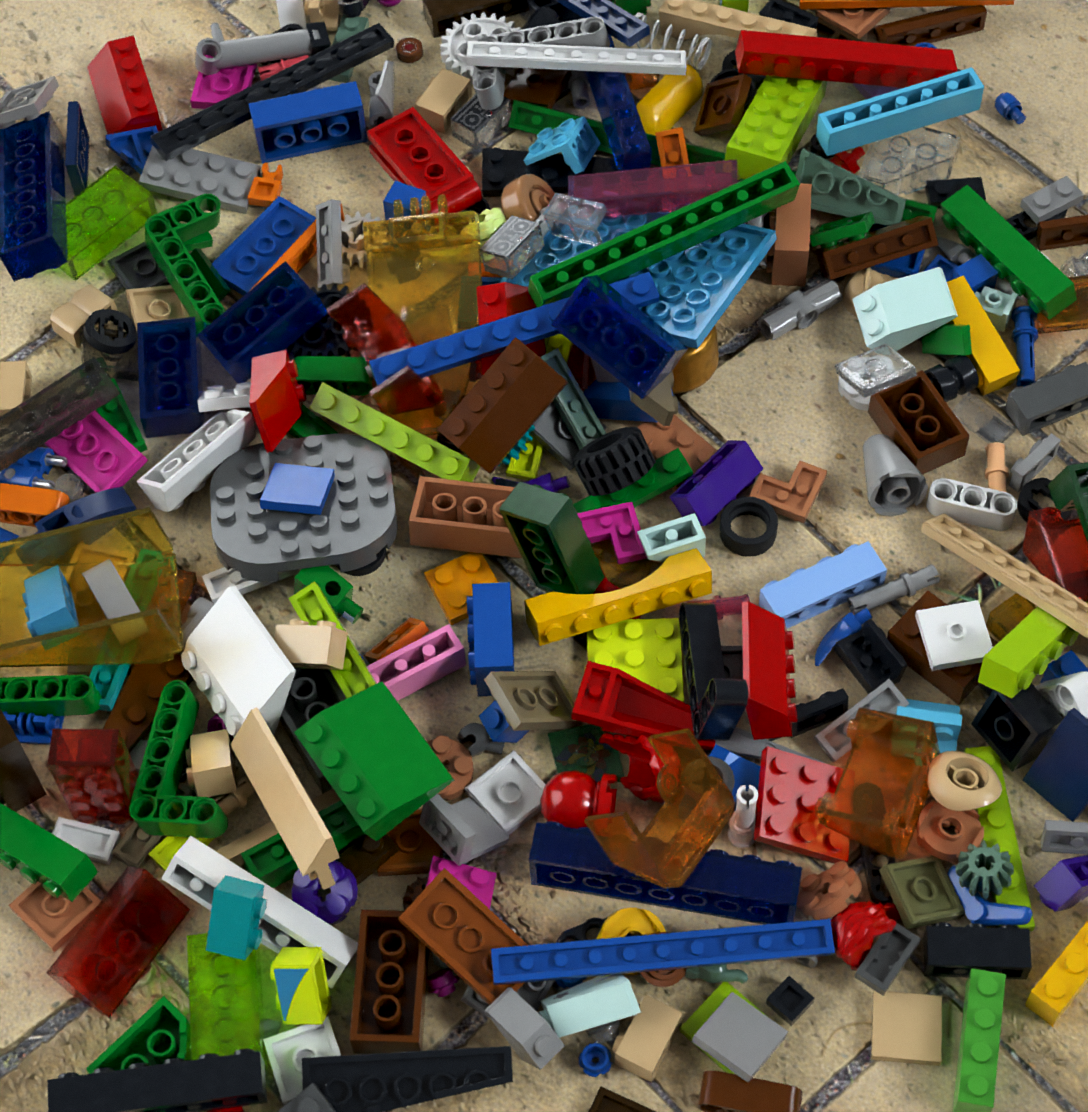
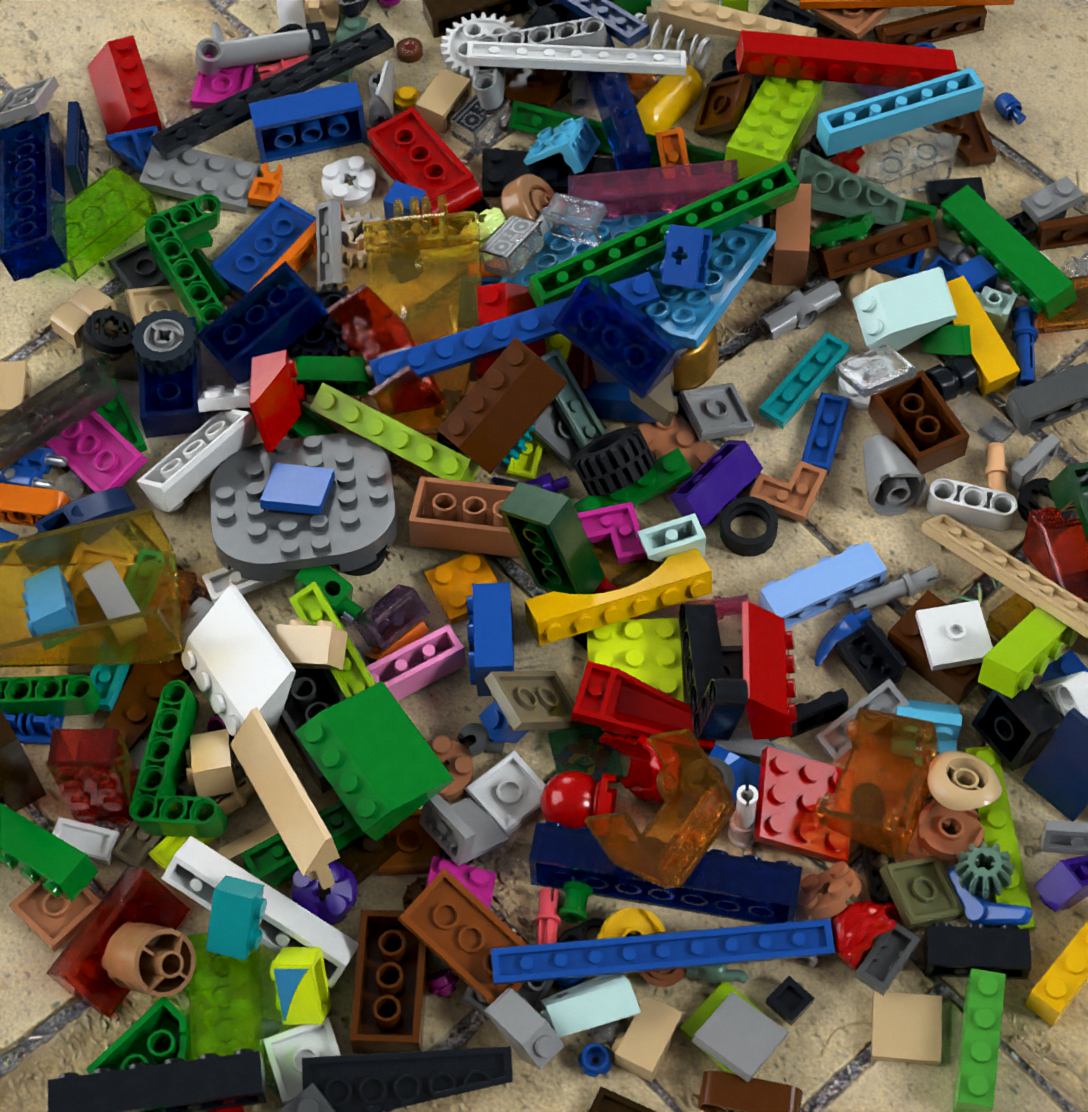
none -> medium nougat cylinder [102,922,196,998]
none -> black wheel [132,309,200,376]
none -> white plate [321,156,377,208]
none -> clear purple brick [352,584,430,650]
none -> yellow plate [394,86,420,111]
none -> coral axle [534,887,561,945]
none -> green bush [558,881,593,924]
none -> blue brick [660,224,713,289]
none -> light grey tile [678,383,755,441]
none -> teal plate [759,331,850,429]
none -> blue tile [801,392,850,476]
none -> reddish brown wing [931,110,997,167]

